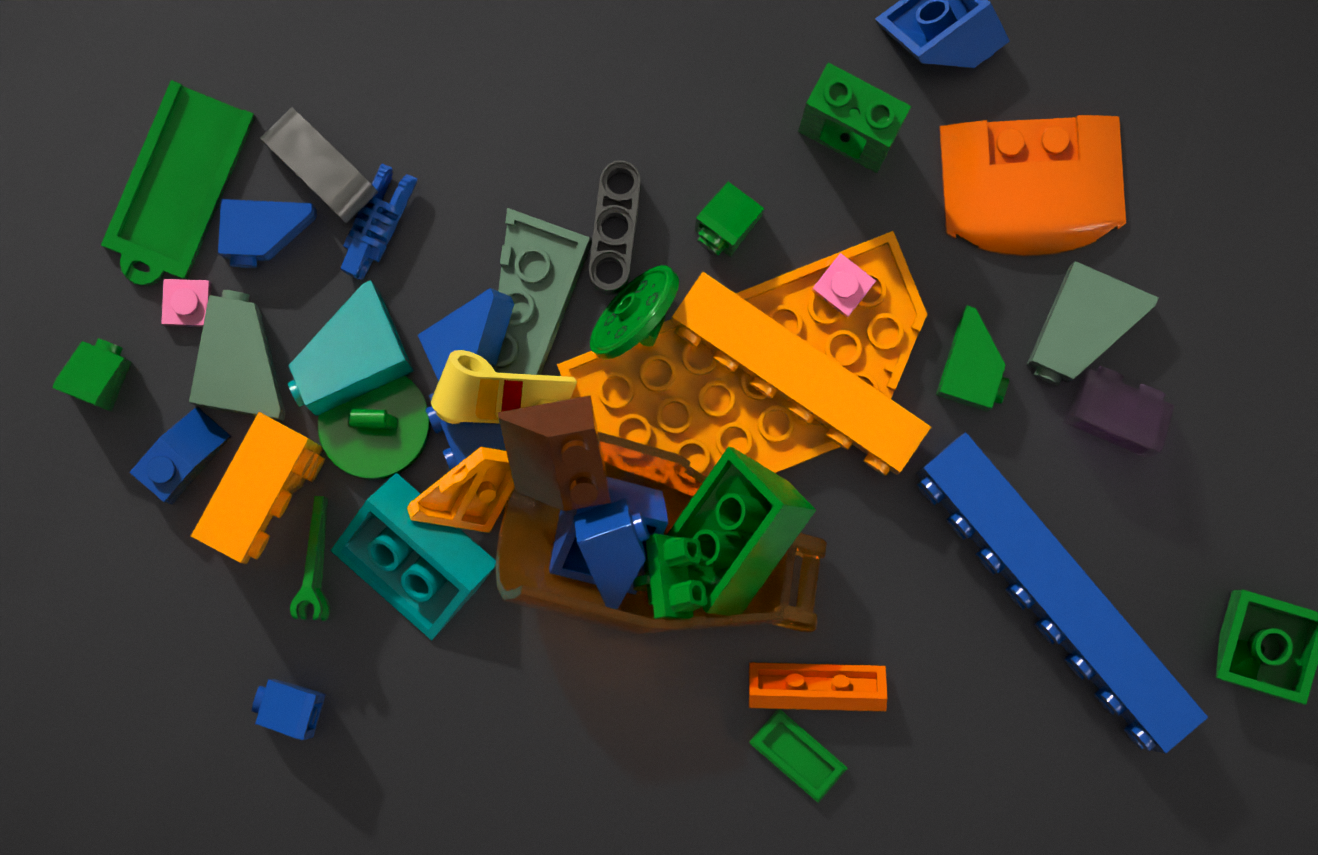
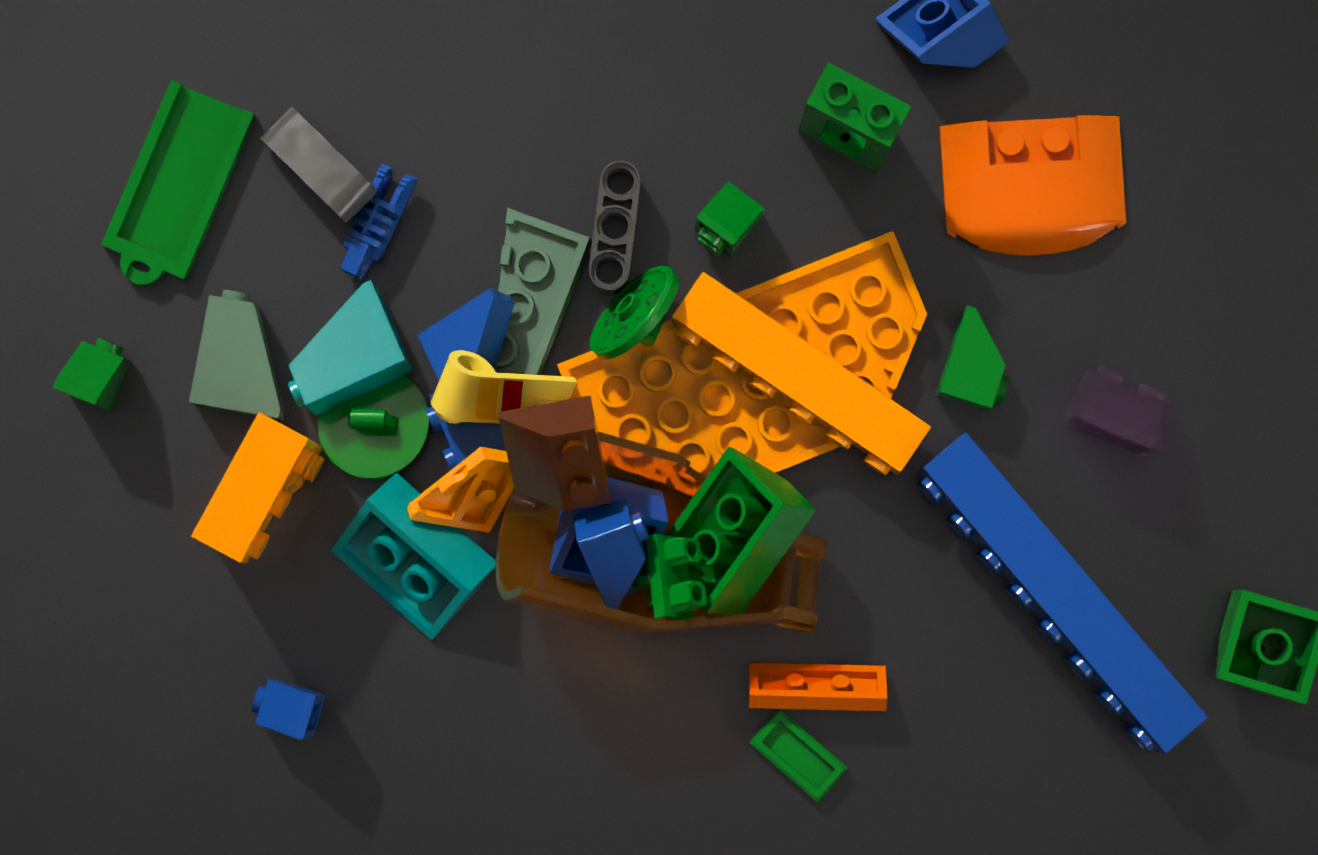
blue slope [129,407,232,505] -> none
bright pink plate [162,279,211,327] -> none
blue slope [218,199,317,268] -> none
green flag [290,496,330,621] -> none
bright pink plate [812,253,876,318] -> none
sand green slope [1027,261,1159,386] -> none

